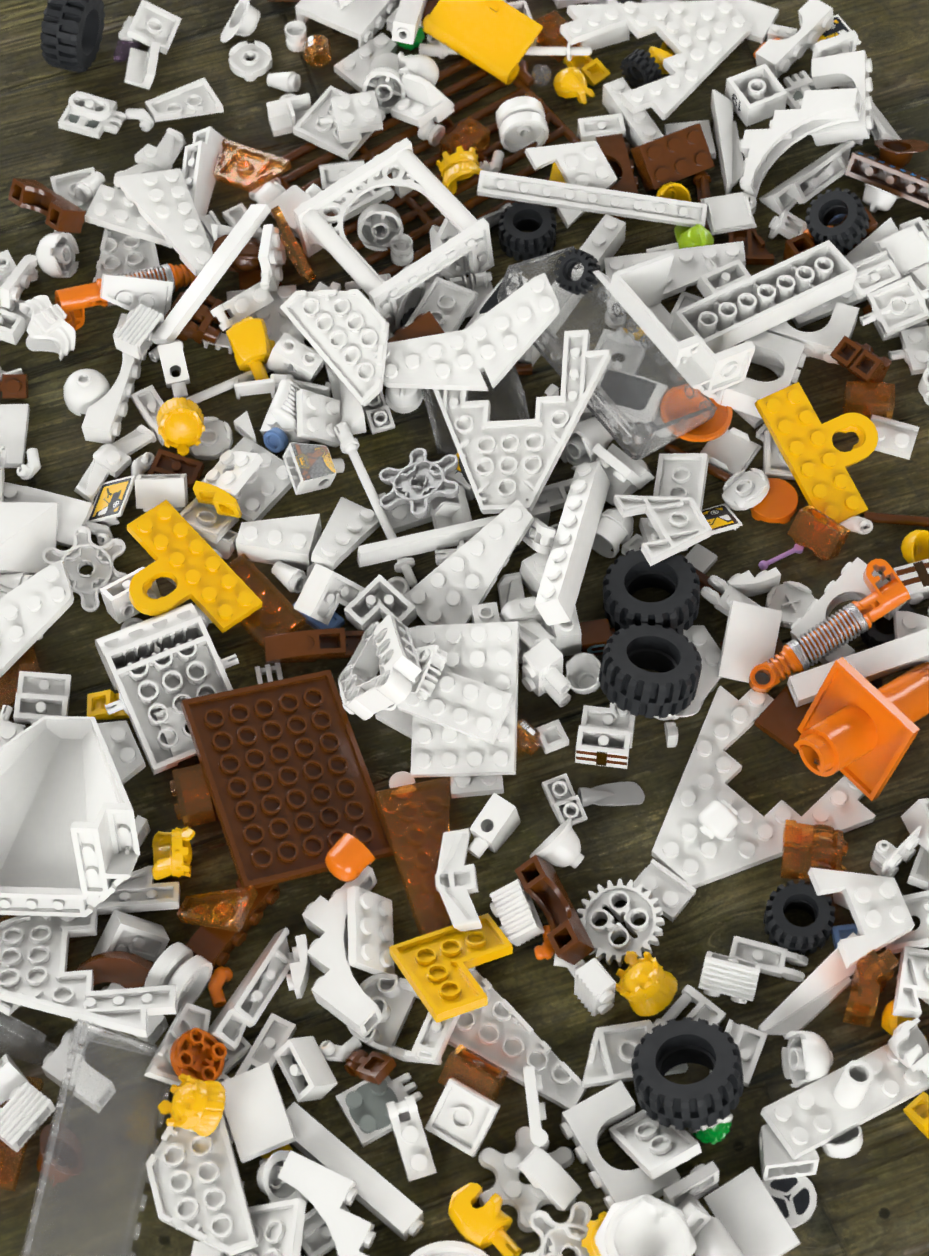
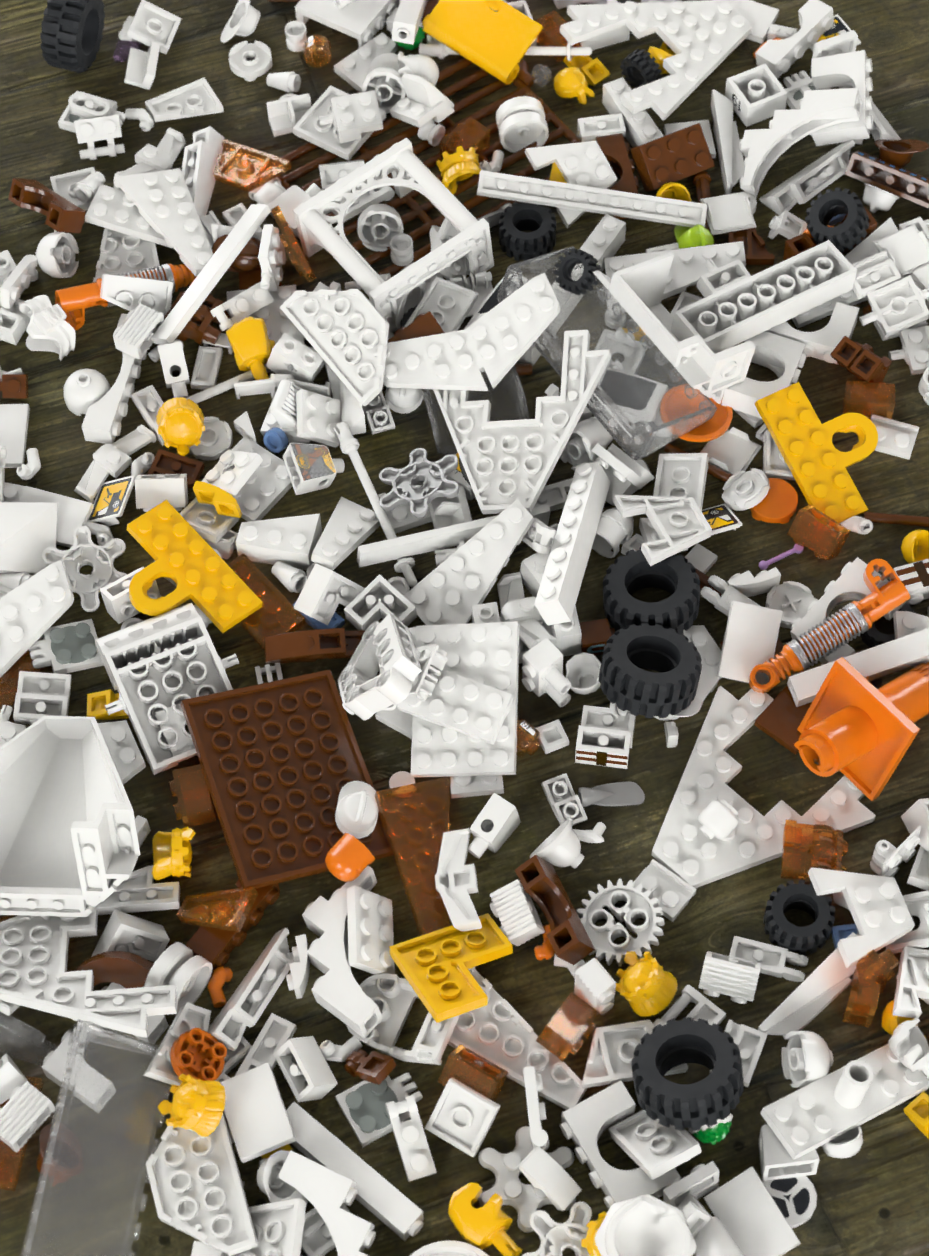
none -> piece [29,619,104,674]
none -> white plate [74,114,125,160]
none -> white tile [190,346,223,390]
none -> white piece [335,781,380,839]
none -> clear orange brick [536,992,598,1061]
none -> white bar [573,822,606,843]

